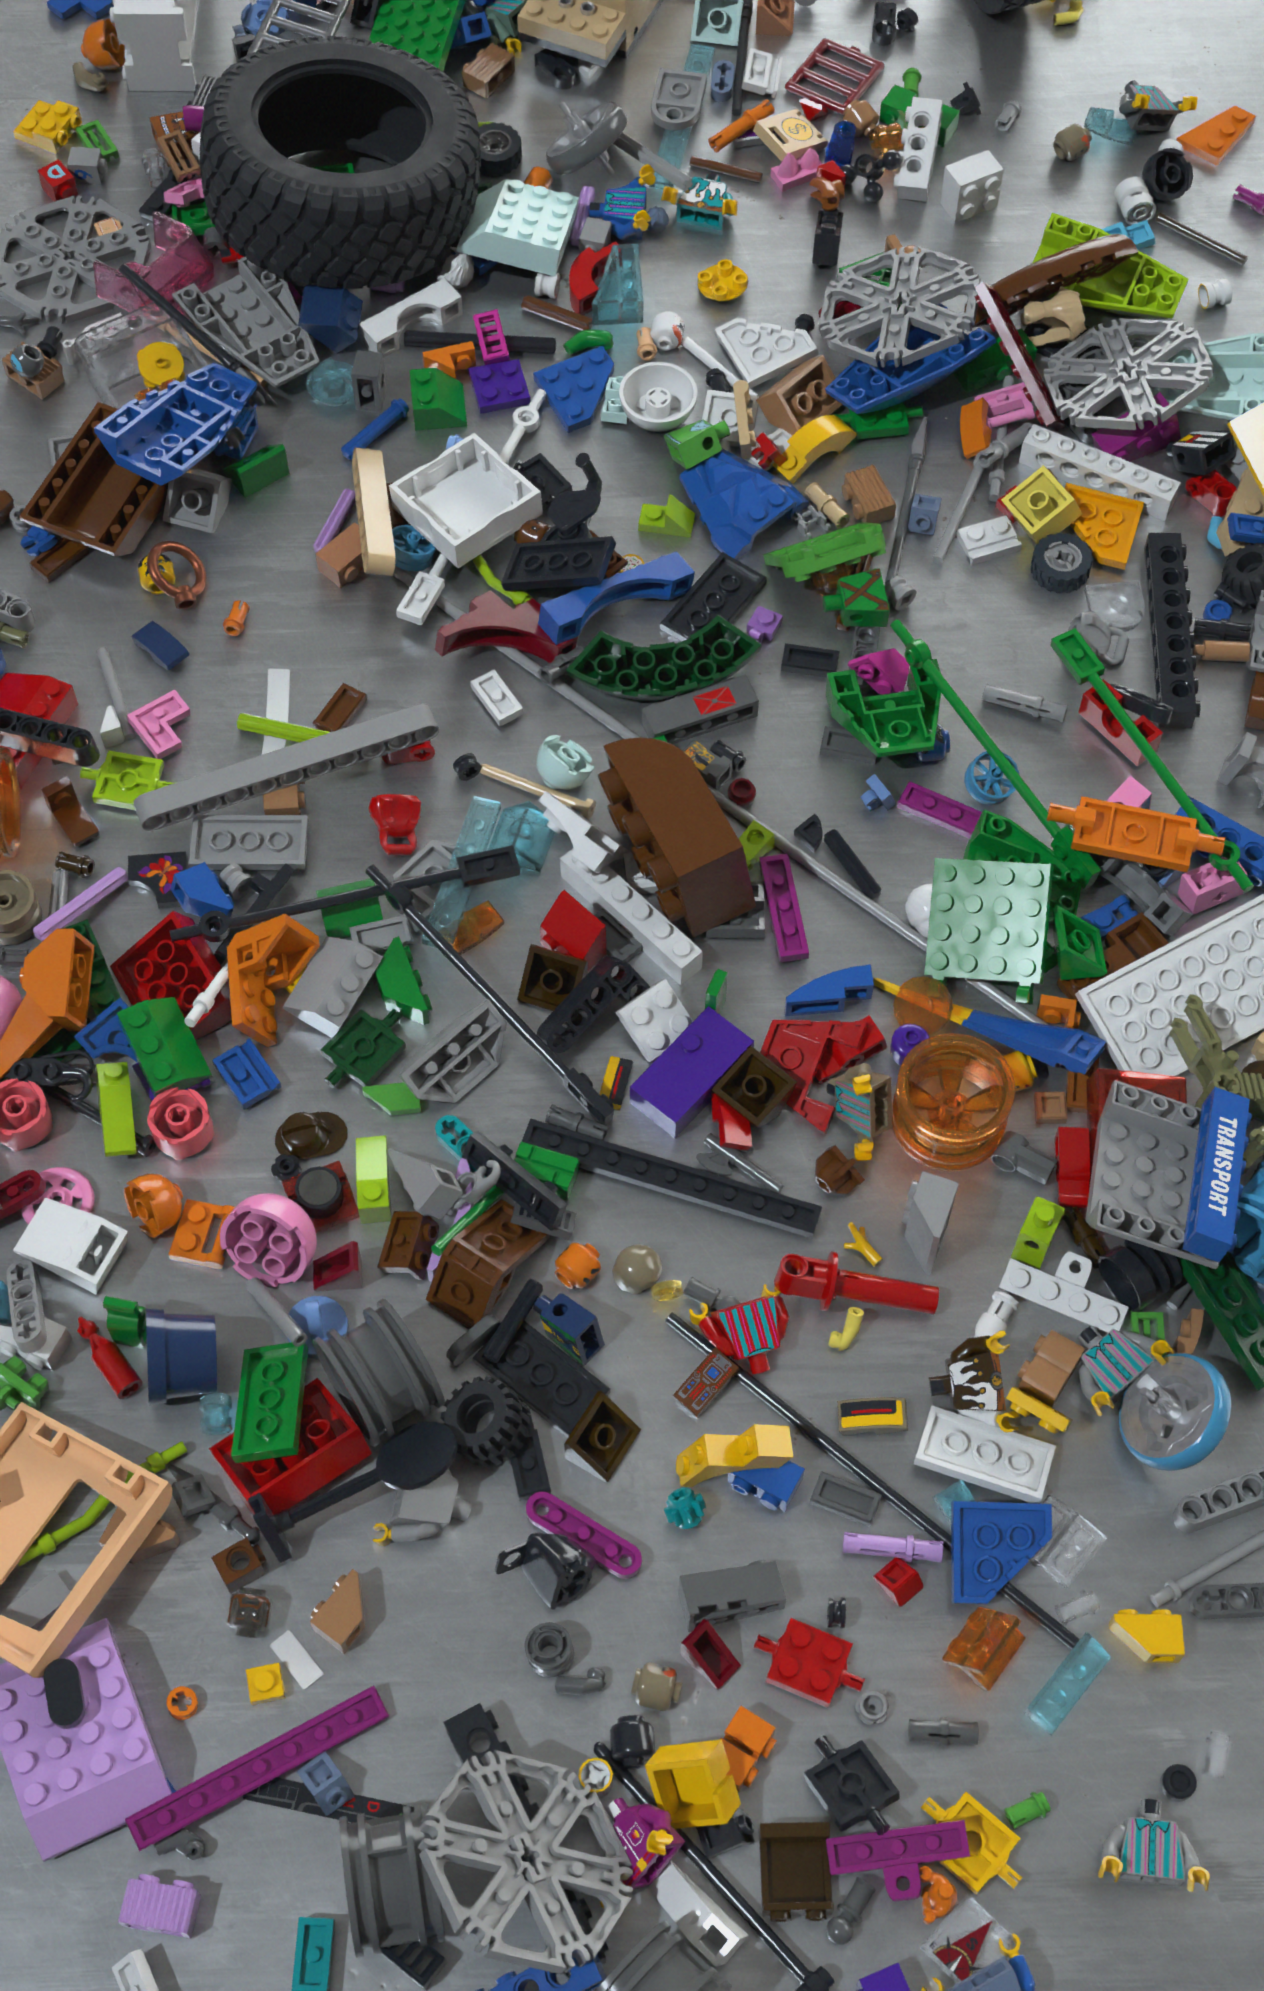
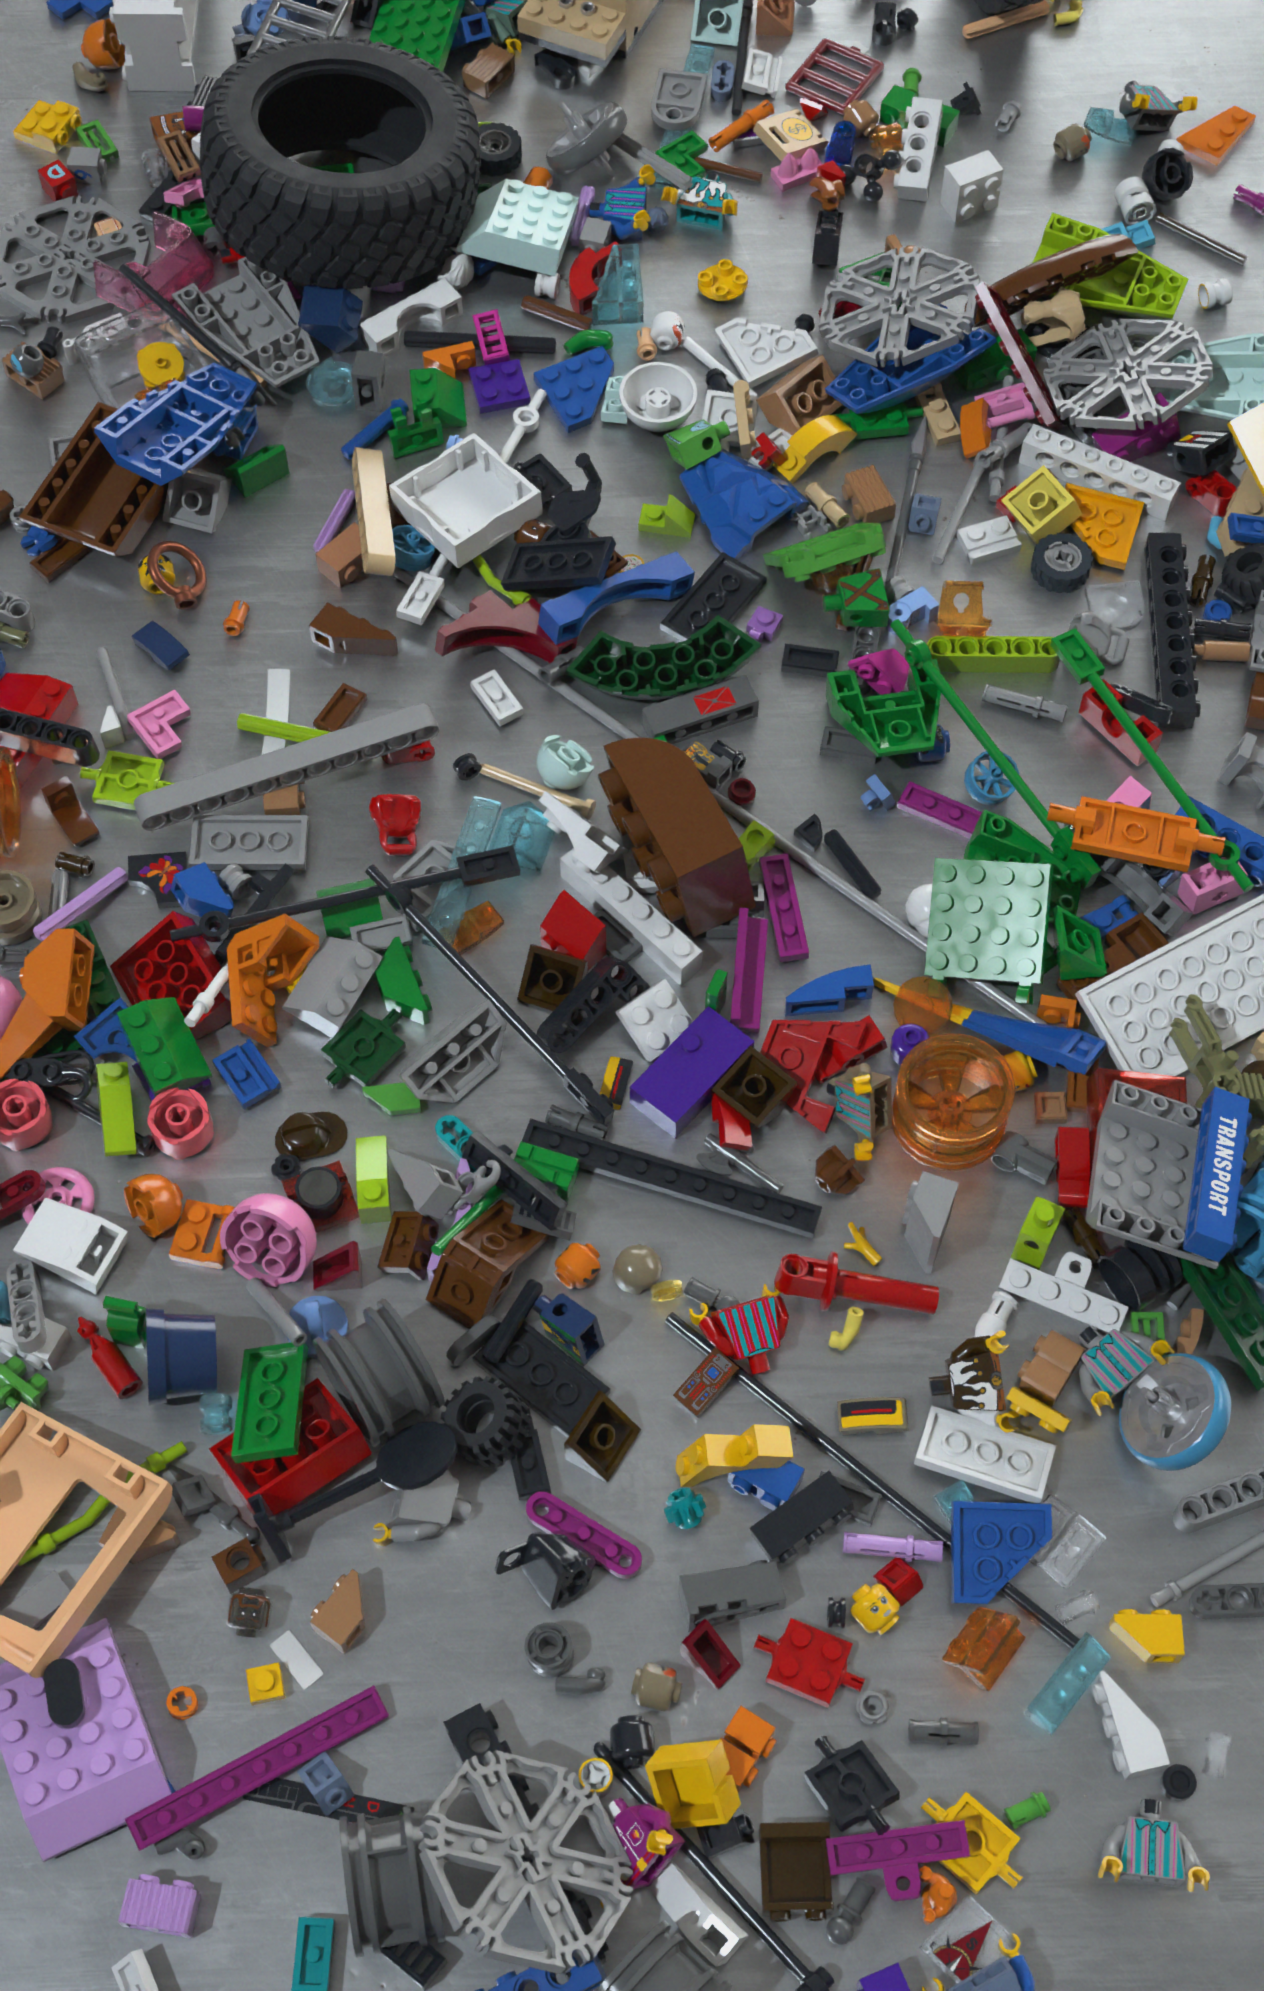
none -> reddish brown slope [309,602,398,656]
none -> green plate [388,399,444,458]
none -> green tile [655,130,708,178]
none -> magenta fence [730,908,768,1033]
none -> black brick [750,1470,854,1565]
none -> yellow head [850,1583,900,1635]
none -> light blue leg [886,586,939,635]
none -> tan plate [914,382,961,446]
none -> lime beam [927,636,1060,673]
none -> clear orange piece [934,580,993,636]
none -> light nougat axle [962,0,1050,39]
none -> white slope [1092,1671,1170,1780]
none -> dark brown pin [1189,555,1216,608]

